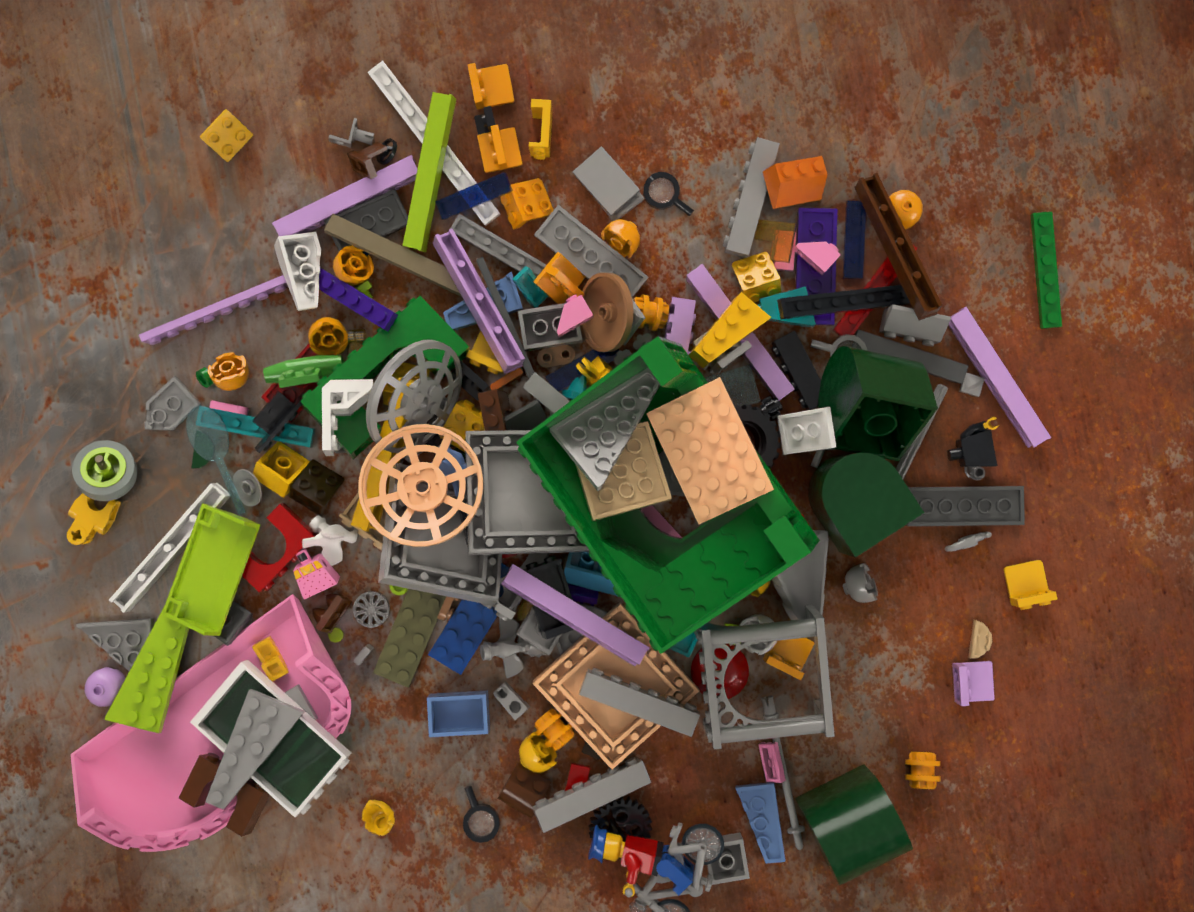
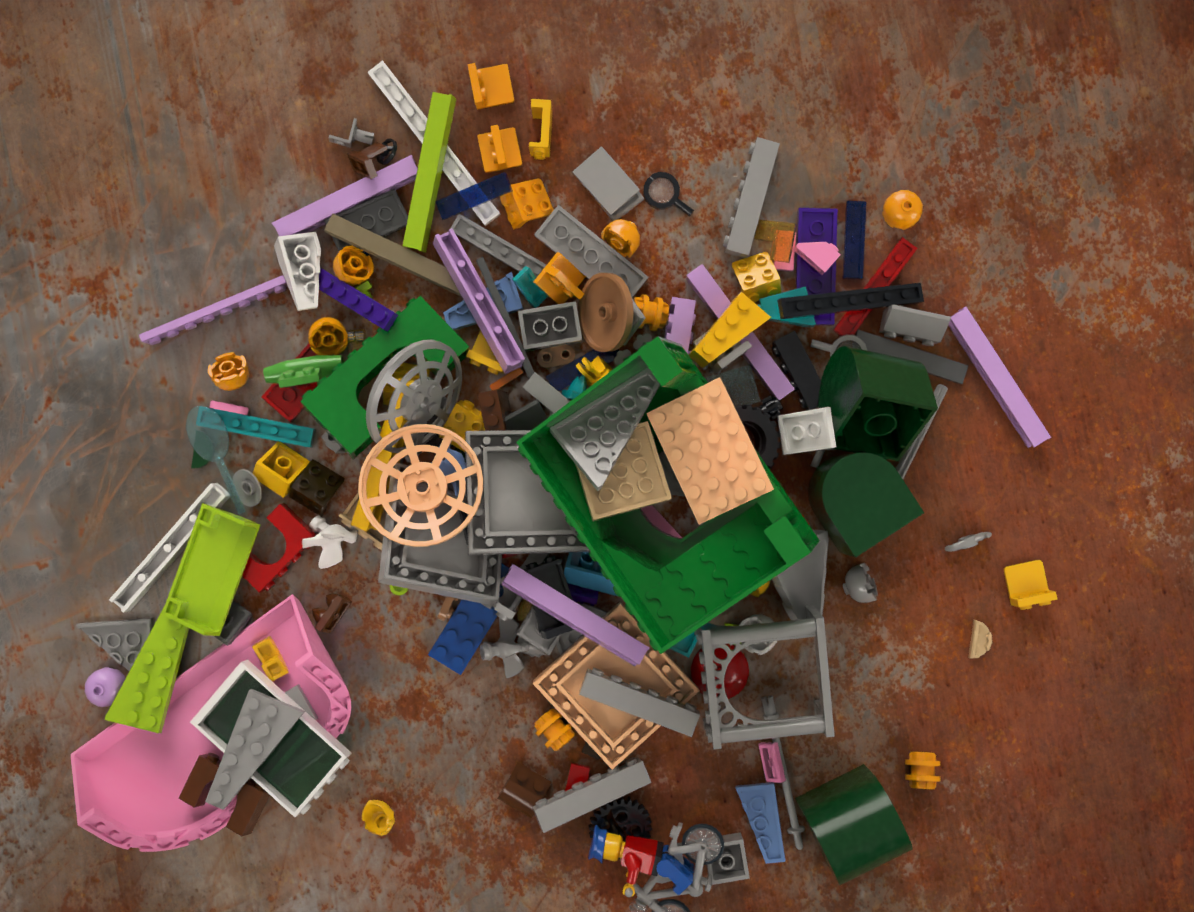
yellow piece [67,493,121,545] -> none
wheel [72,440,137,501] -> none
light grey tile [145,376,201,431] -> none
green tile [196,367,214,388] -> none
yellow bracket [200,109,253,162] -> none
black bracket [252,389,308,453] -> none
bright pink torso [293,549,340,599] -> none
white bracket [322,379,374,456] -> none
lime piece [328,627,344,643] -> none
light grey wheel [353,591,390,628] -> none
light grey tile [354,644,374,666] -> none
olive plate [373,589,446,688] -> none
medium blue piece [427,690,490,737] -> none
black bracket [451,359,490,401] -> none
piece [463,786,500,843] -> none
black bracket [474,106,496,135] -> none
light grey leg [493,682,531,720] -> none
yellow cylinder [519,732,557,773] -> none
bright pink slope [557,295,593,337] -> none
orange slope [762,156,828,209] -> none
light orange bracket [763,638,815,680] -> none
reddish brown tile [854,173,943,321] -> none
dark grey plate [906,486,1025,526] -> none
black torso [947,417,999,480] -> none
lavender bracket [952,661,995,706] -> none
light grey tile [959,373,985,397] -> none
green plate [1031,212,1062,329] -> none

